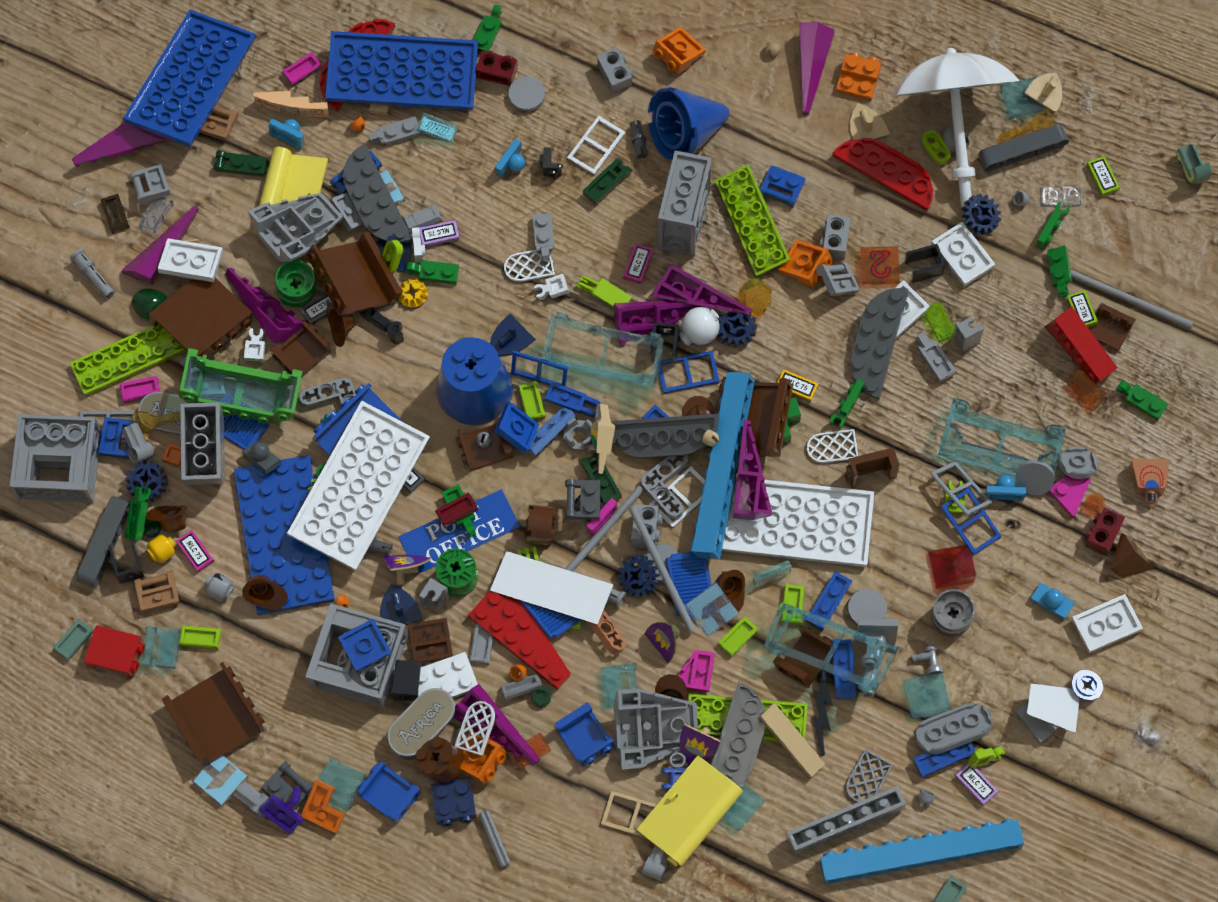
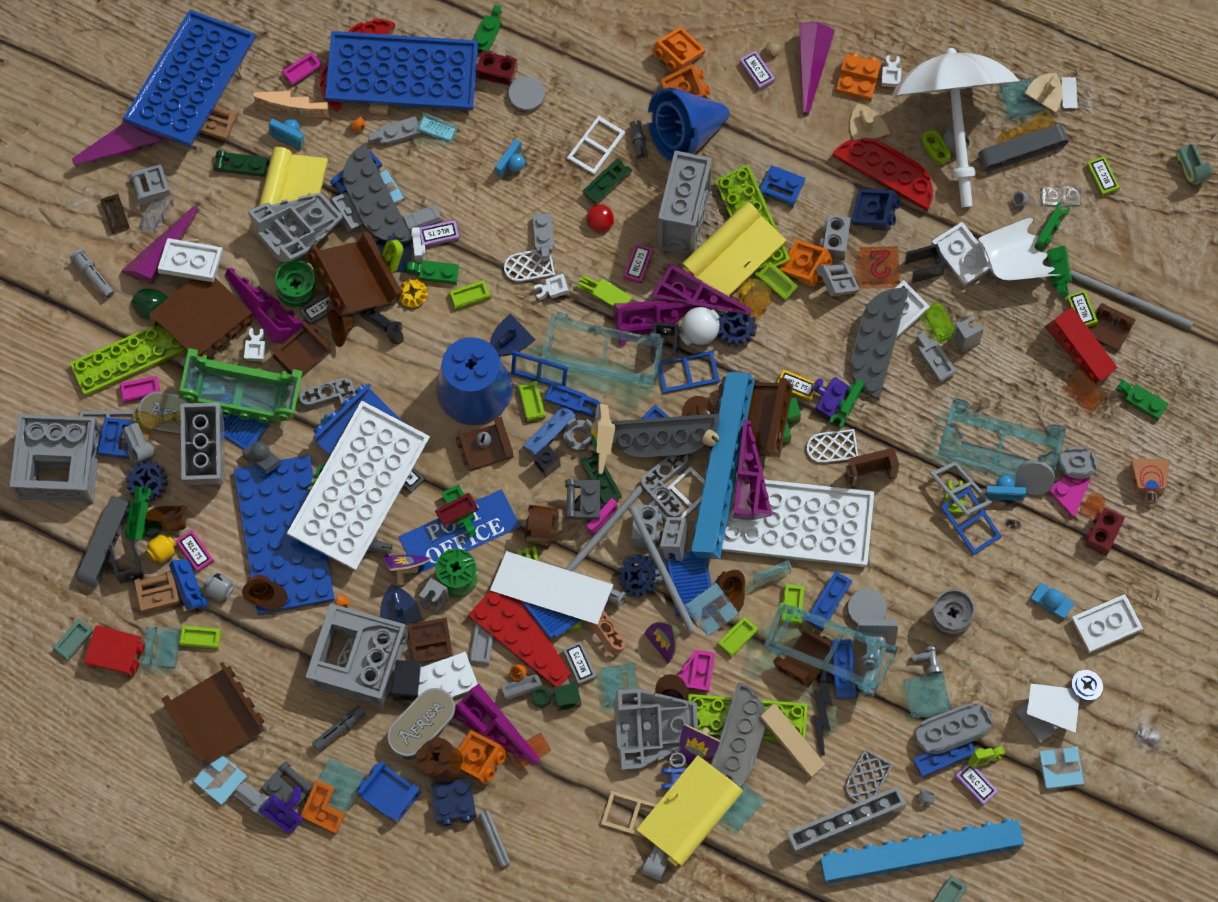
orange tile [161,442,181,467] -> none
blue plate [338,619,392,672] -> none
white window [455,701,495,756] -> none
blue plate [495,402,539,454] -> none
pearl dark grey bracket [539,148,562,178] -> none
blue panel [554,702,614,767] -> none
light grey brick [597,48,634,94] -> none
clear red slope [928,545,976,589] -> none
dark blue gear [961,194,1002,235] -> none
reddish brown slope [1110,533,1155,577] -> none
none -> blue plate [169,559,207,610]
none -> dark grey pin [312,705,366,752]
none -> lime tile [449,280,491,310]
none -> black brick [533,445,561,477]
none -> dark green brick [551,682,582,711]
none -> tile [563,641,597,685]
none -> red hair [586,204,614,233]
none -> light grey hinge [660,517,689,561]
none -> orange plate [661,64,711,99]
none -> light yellow door [682,201,787,296]
none -> tile [740,51,775,90]
none -> lime tile [757,261,798,301]
none -> dark purple plate [811,377,850,419]
none -> dark blue plate [851,189,900,231]
none -> white plate [881,55,901,87]
none -> white piece [978,218,1061,280]
none -> tile [1038,746,1085,791]
none -> white sticker [1061,77,1078,108]

